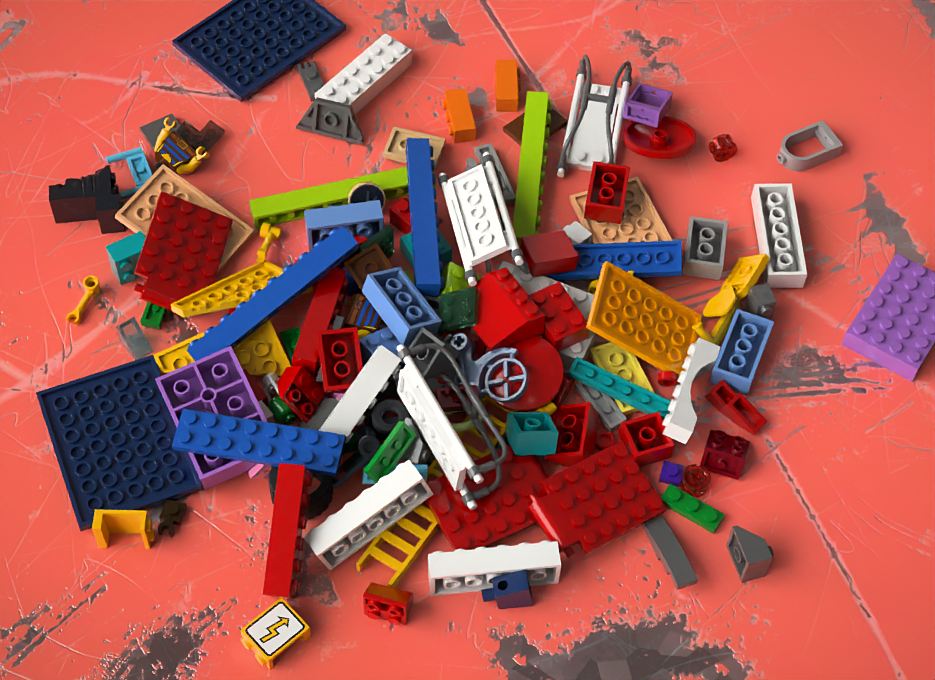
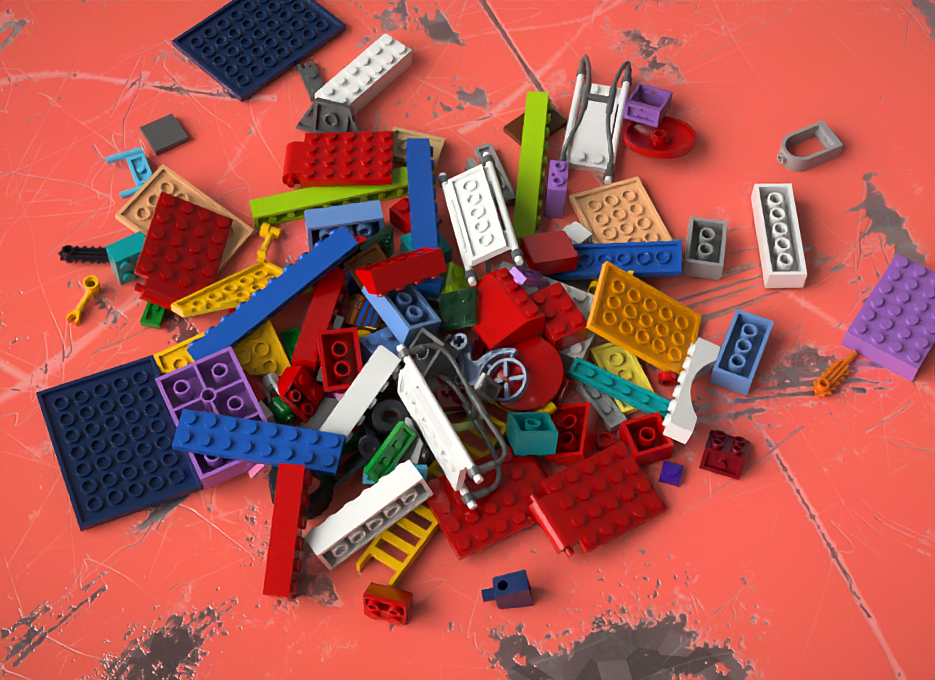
black brick [49,165,125,234] -> none
yellow panel [92,509,155,549] -> none
clear light blue slope [116,317,153,360] -> none
torso [153,117,210,174] -> none
dark brown plate [158,499,187,538] -> none
clear smoke plate [175,120,225,155] -> none
panel [240,597,311,669] -> none
black tile [348,182,386,210] -> none
white brick [428,540,561,596] -> none
orange brick [442,88,476,143] -> none
orange brick [495,60,521,112] -> none
red brick [584,161,630,224] -> none
dark grey slope [642,516,698,590] -> none
green plate [661,484,725,534] -> none
clear red wheel [680,464,711,497] -> none
yellow plate [692,254,770,345] -> none
red slope [704,380,768,435] -> none
clear red wheel [708,134,738,162] -> none
dark grey slope [726,526,774,583] -> none
flat silver brick [744,283,777,320] -> none
none -> black piece [58,245,109,264]
none -> red plate [282,131,395,188]
none -> red slope [355,247,447,297]
none -> light grey slope [473,372,502,404]
none -> medium lavender hinge [509,266,550,290]
none -> medium lavender window [544,160,569,219]
none -> orange piece [811,350,858,397]

